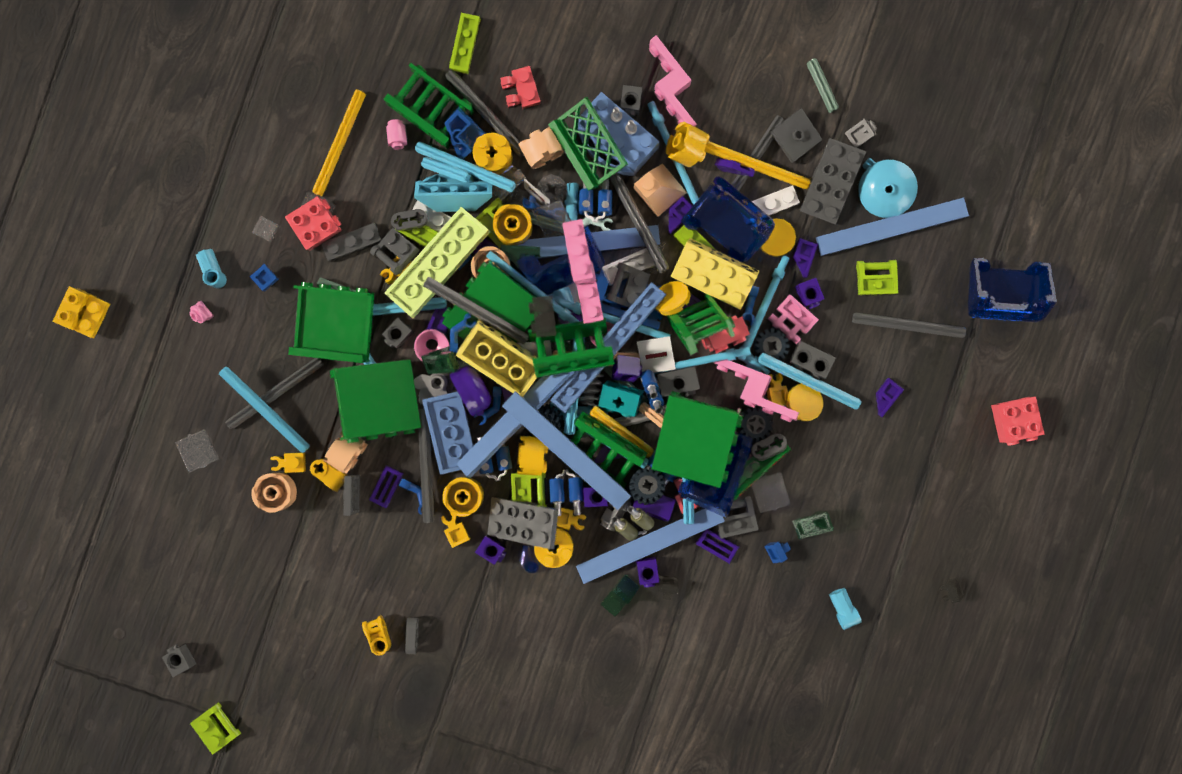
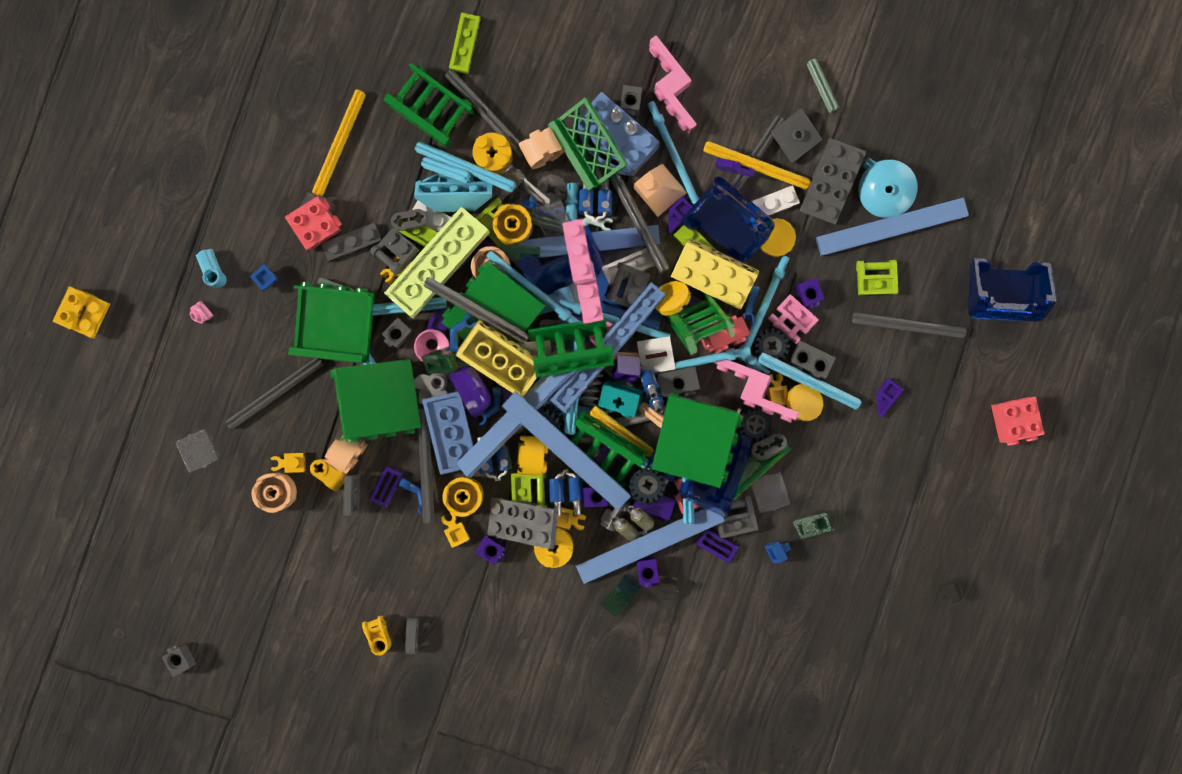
lime plate [190,702,241,755] -> none
medium azure axle [219,366,310,453] -> none
clear tile [252,216,279,242] -> none
bright pink brick [386,119,407,150] -> none
blue slope [445,107,486,159] -> none
coral plate [500,66,541,109] -> none
clear blue arm [520,545,538,573] -> none
clear smoke brick [529,296,556,338] -> none
yellow brick [666,122,710,167] -> none
dark purple tile [793,238,818,278] -> none
medium azure piece [829,588,862,630] -> none
light grey bracket [845,119,877,148] -> none

